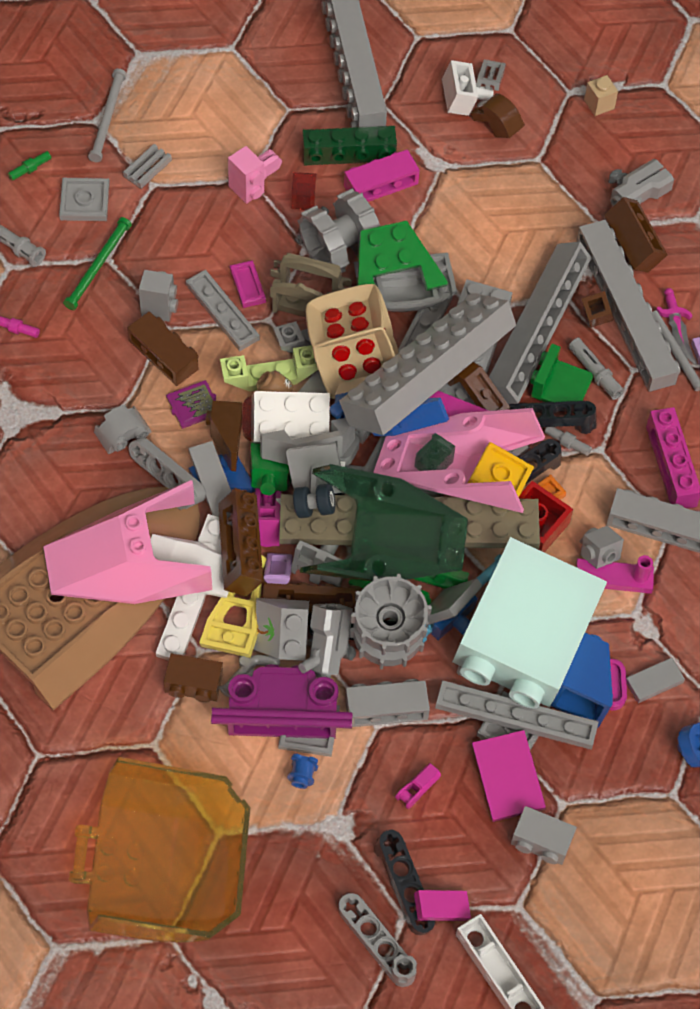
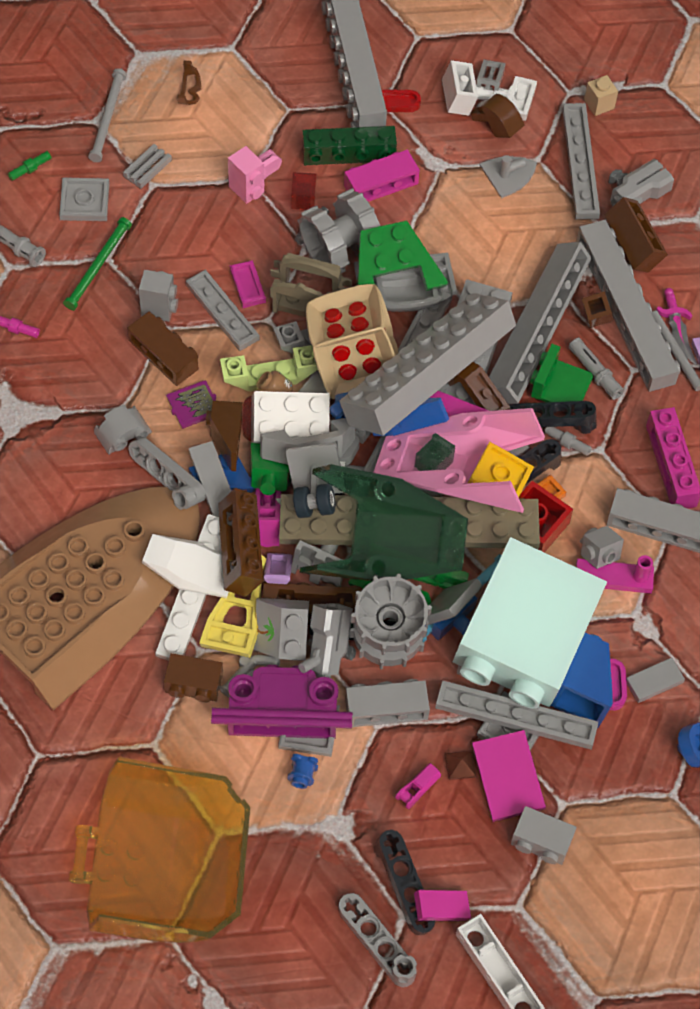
bright pink windscreen [43,480,212,604] -> none
none -> reddish brown helmet [177,60,202,105]
none -> red tile [382,89,421,113]
none -> copper slope [445,751,476,780]
none -> light grey shield [480,155,537,198]
none -> white plate [493,76,537,121]
none -> light grey plate [562,103,600,219]

